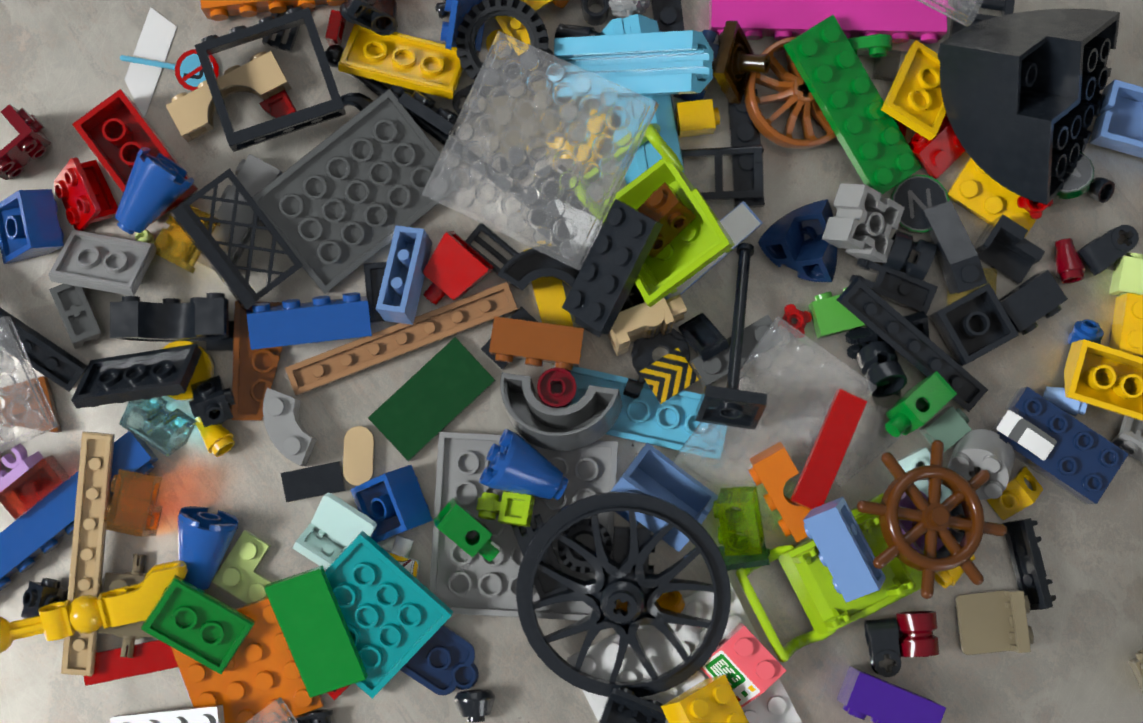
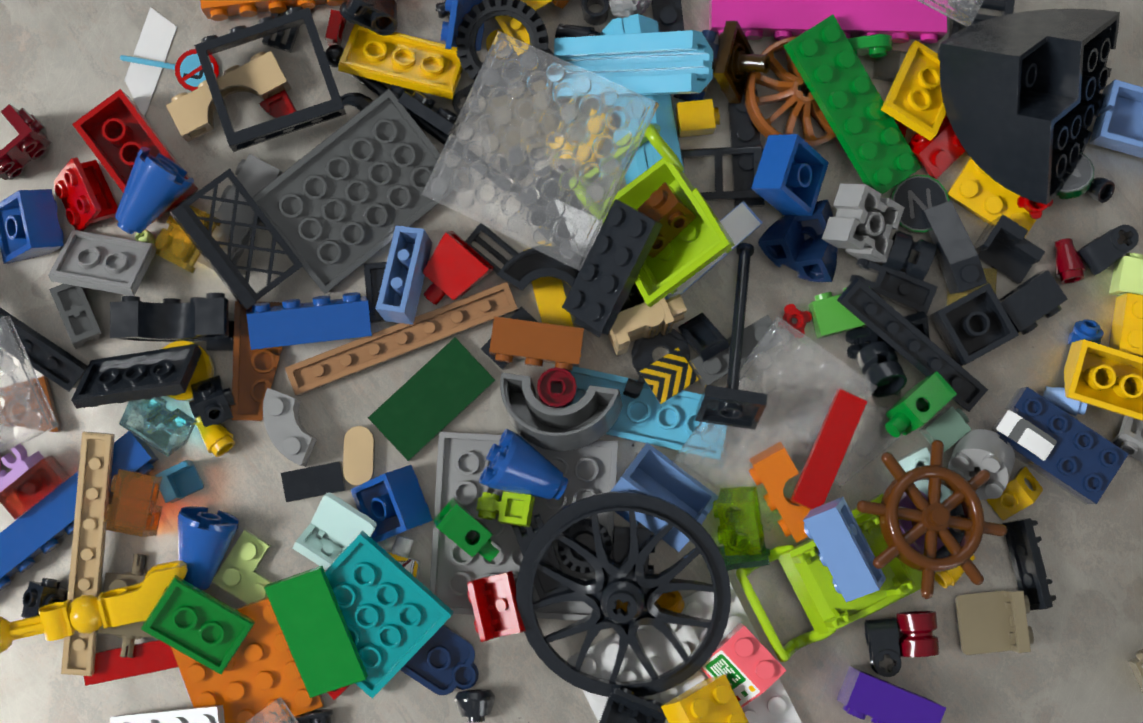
none -> dark azure panel [153,460,204,503]
none -> red bracket [467,571,526,642]
none -> blue brick [751,134,829,216]

